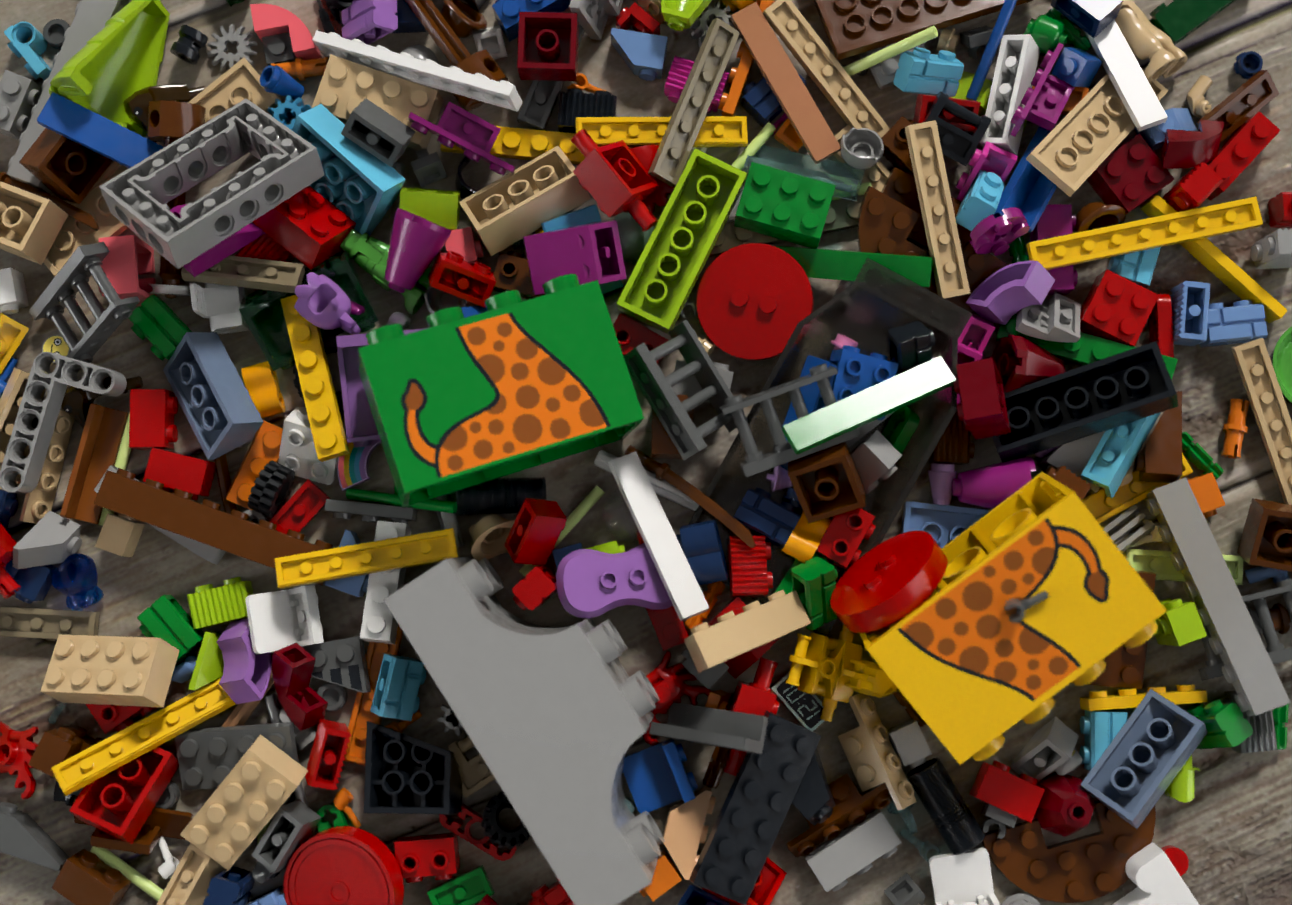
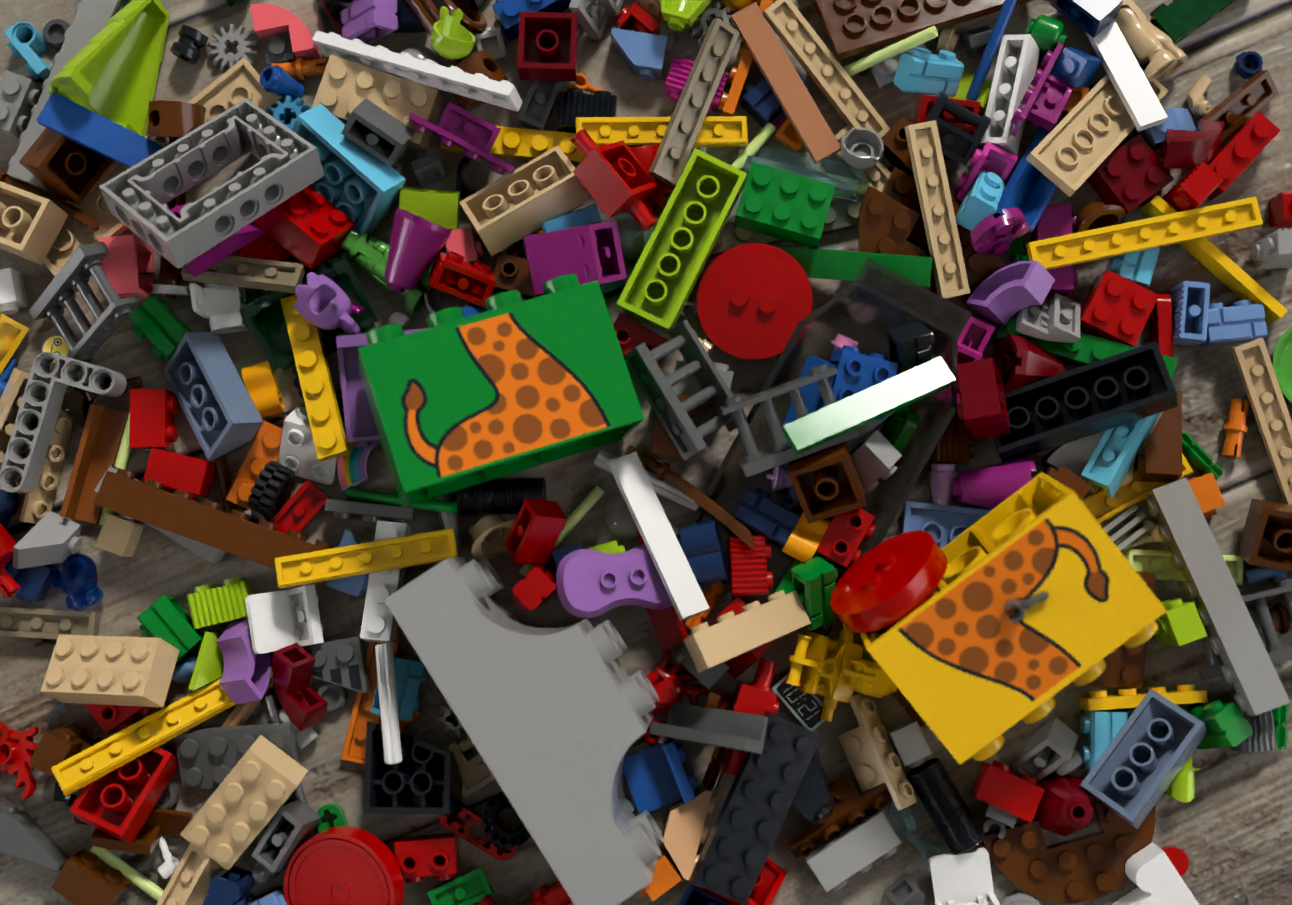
dark brown animal [124,84,205,143] -> none
red brick [305,719,352,790] -> none
orange hand [333,787,362,828] -> none
green axle [1045,7,1091,51] -> none
none -> white axle [375,643,402,765]
none -> lime piece [431,6,475,60]

